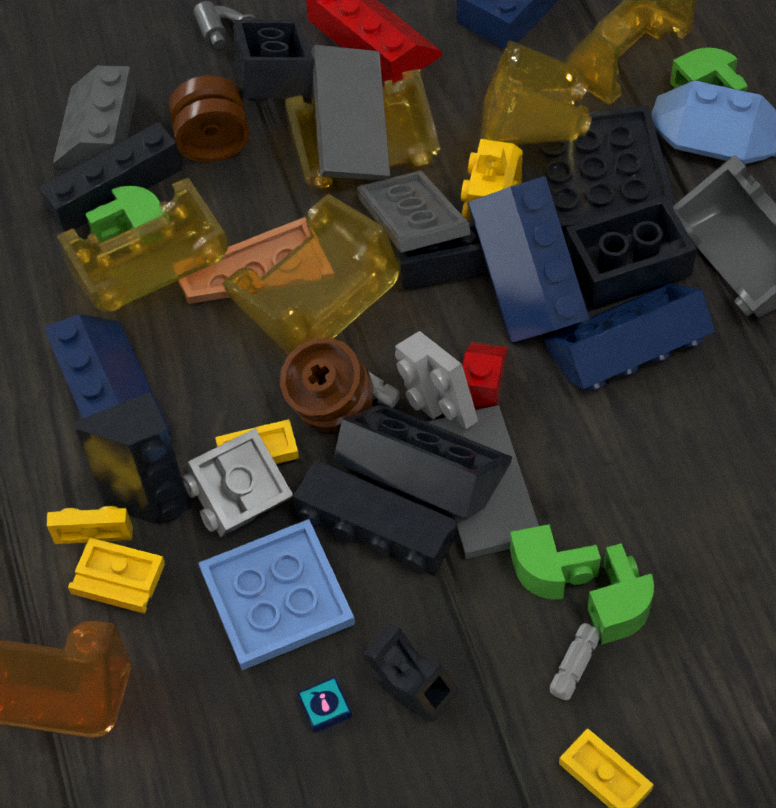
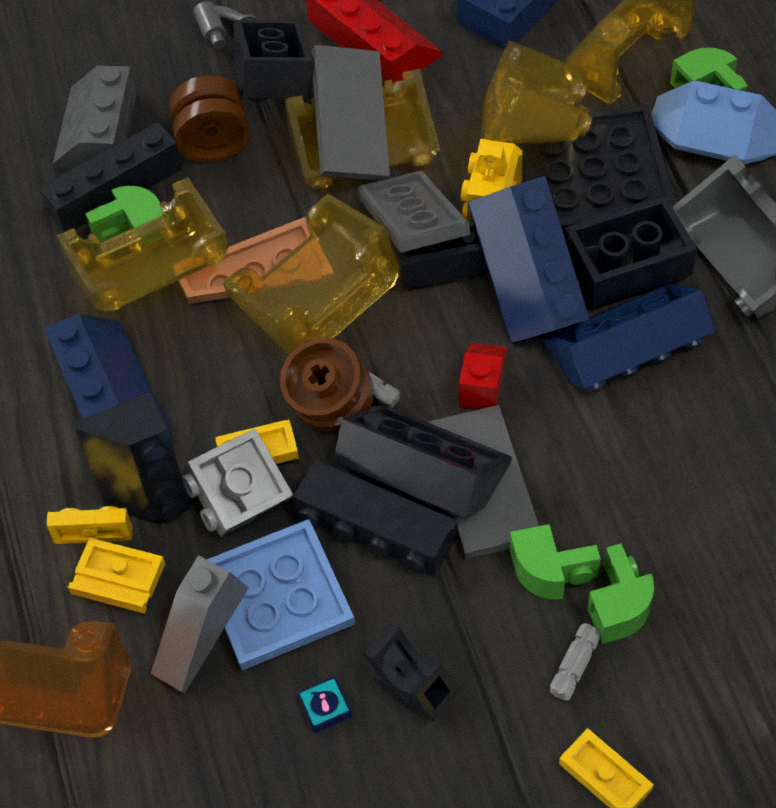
light grey plate [395,331,478,429] -> none
none -> dark grey slope [151,555,249,694]

